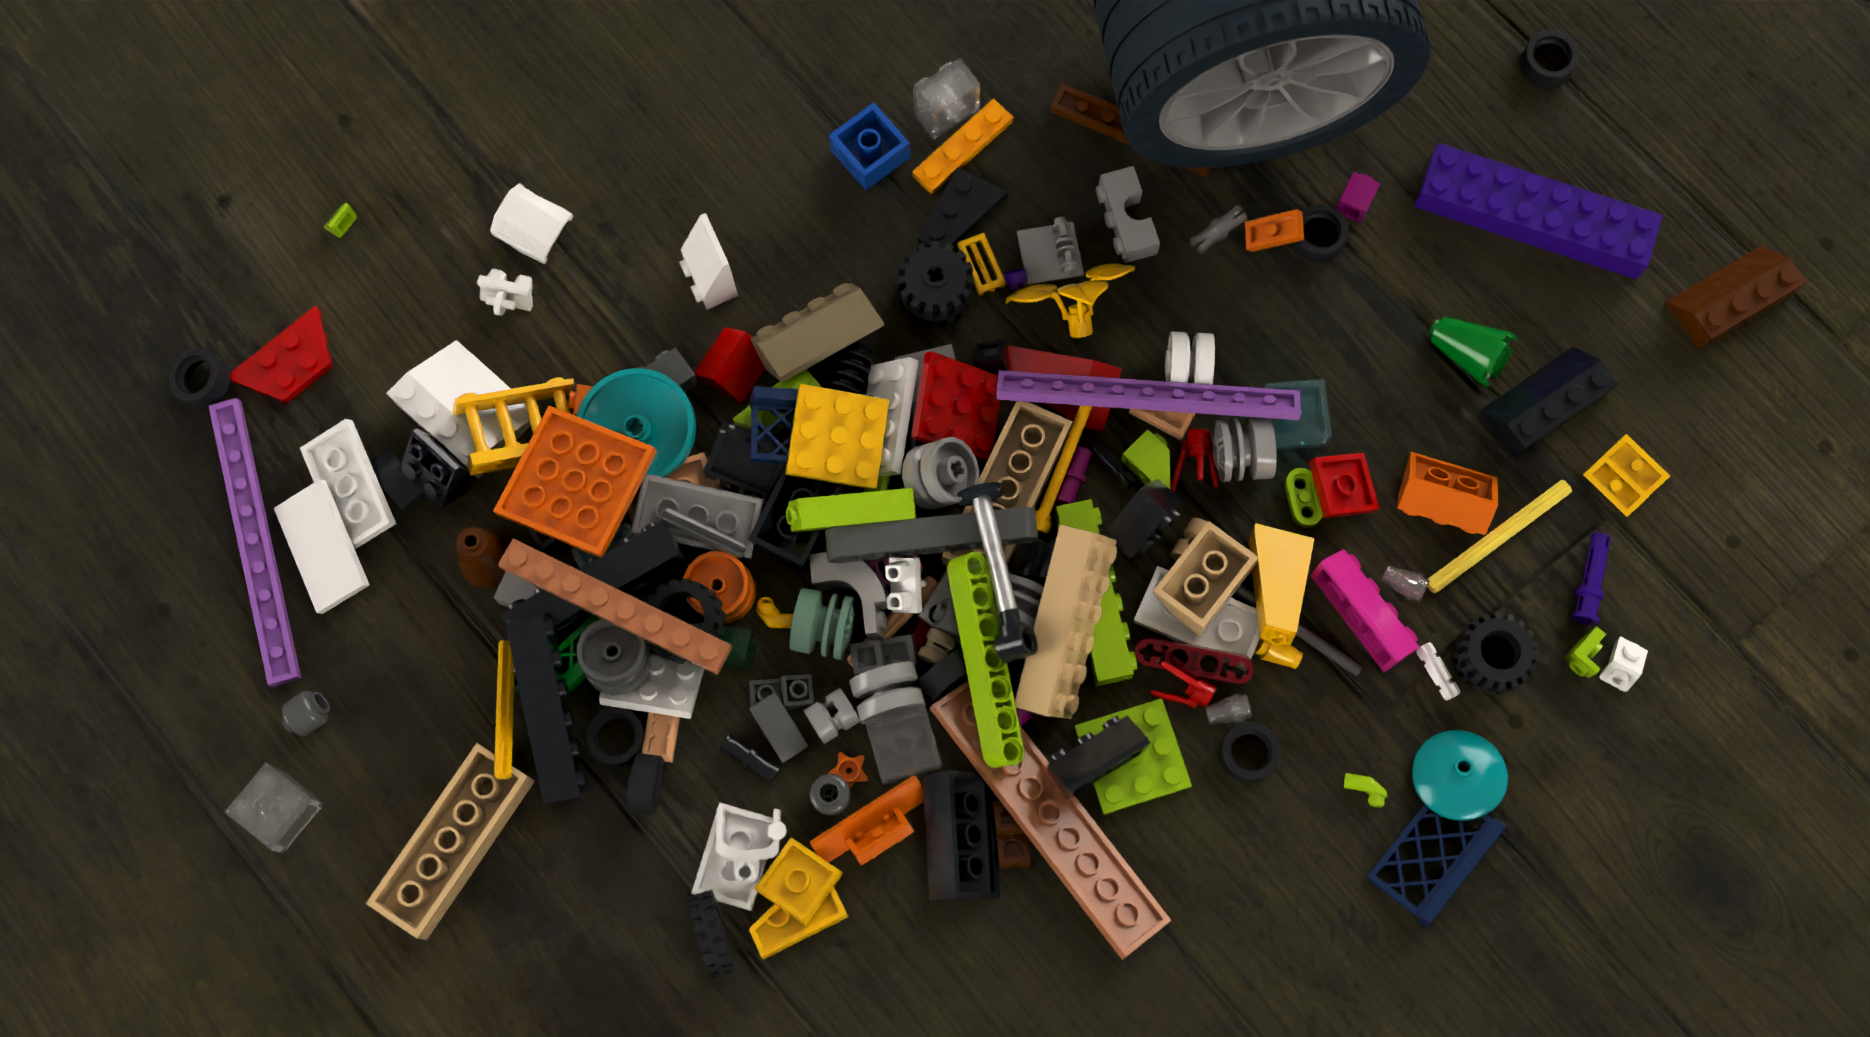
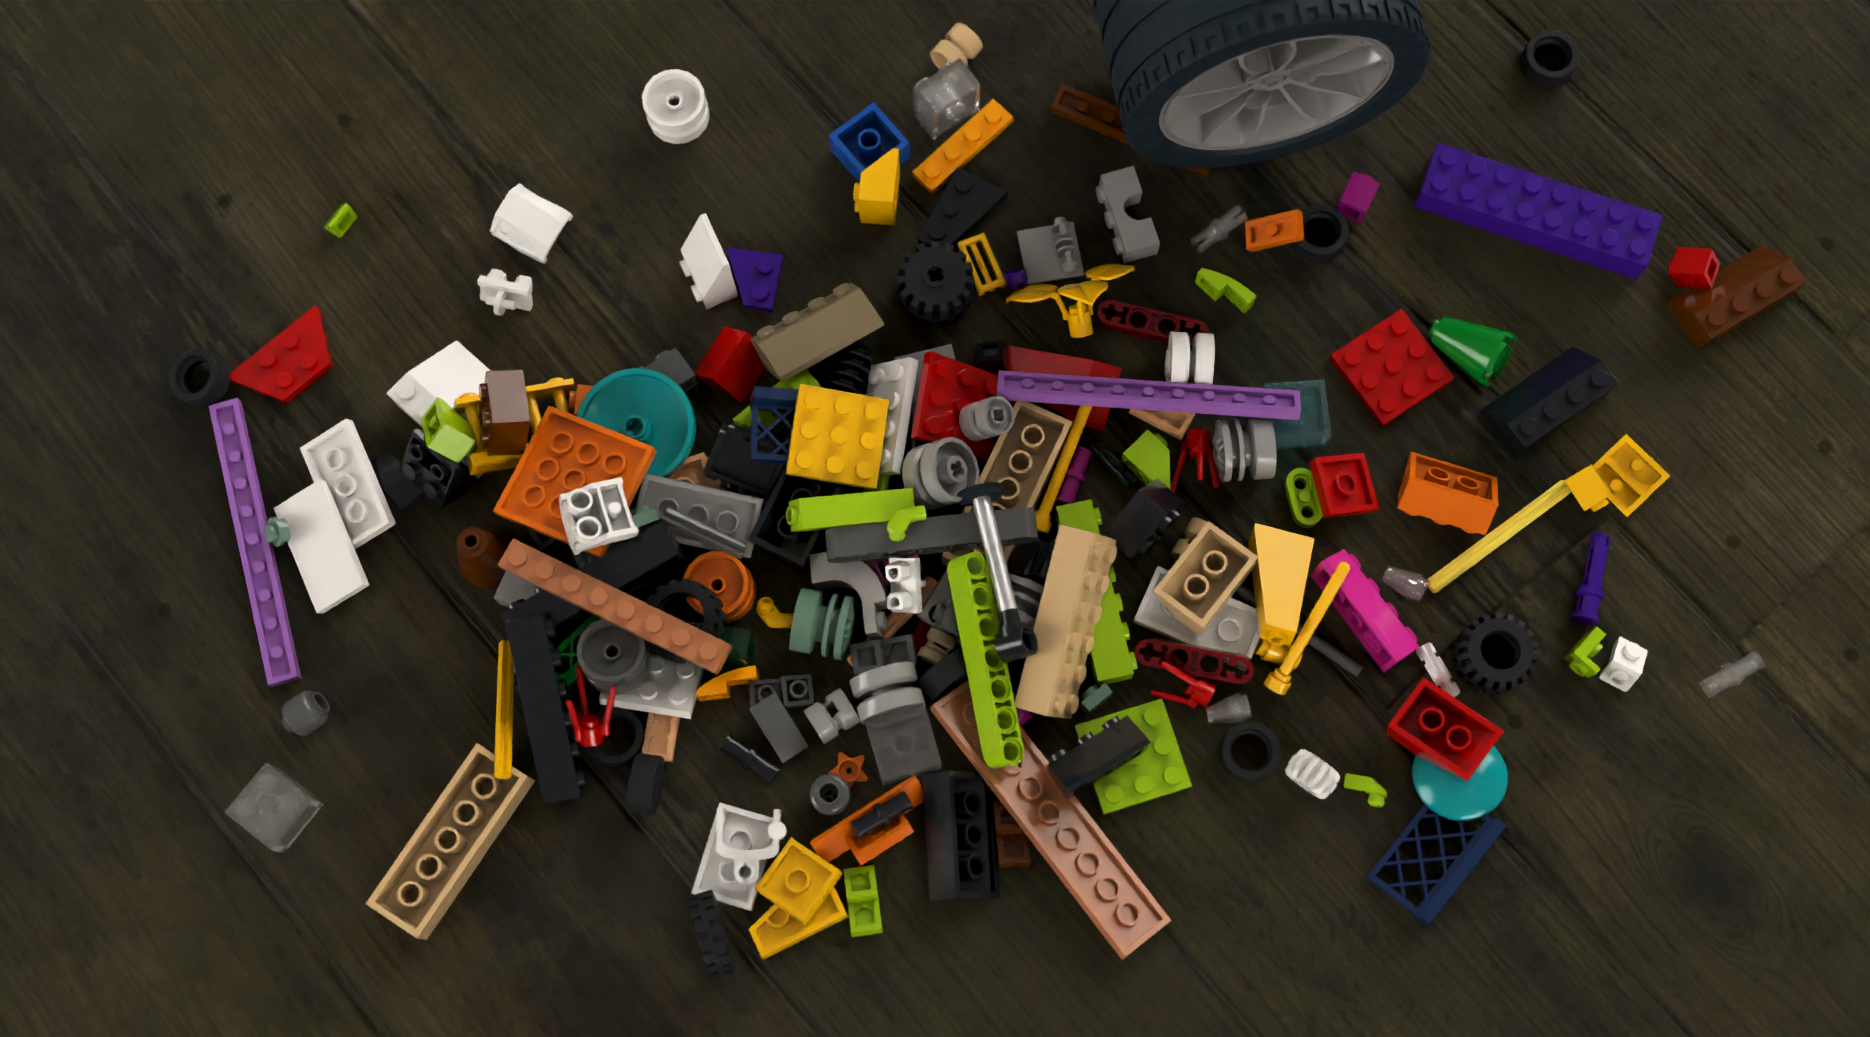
none -> sand green plate [264,517,291,547]
none -> lime slope [420,396,476,463]
none -> reddish brown brick [476,370,530,456]
none -> white slope [559,477,639,555]
none -> red plant [566,666,617,747]
none -> sand green plate [631,505,661,530]
none -> white wheel [642,69,710,144]
none -> light orange slope [696,665,759,702]
none -> dark purple wing [727,247,783,313]
none -> lime slope [843,865,883,937]
none -> black pin [849,791,913,840]
none -> yellow slope [853,148,900,226]
none -> lime arm [887,505,927,542]
none -> tan wheel [930,23,983,78]
none -> light grey wheel [959,396,1015,441]
none -> sand green plate [1080,683,1113,716]
none -> dark red beam [1096,300,1209,349]
none -> lime slope [1195,268,1257,314]
none -> yellow piece [1264,562,1350,695]
none -> white gear [1285,749,1340,799]
none -> red plate [1329,309,1455,428]
none -> red slope [1387,678,1504,782]
none -> yellow brick [1564,464,1612,513]
none -> red brick [1668,247,1720,289]
none -> clear pin [1700,651,1765,698]

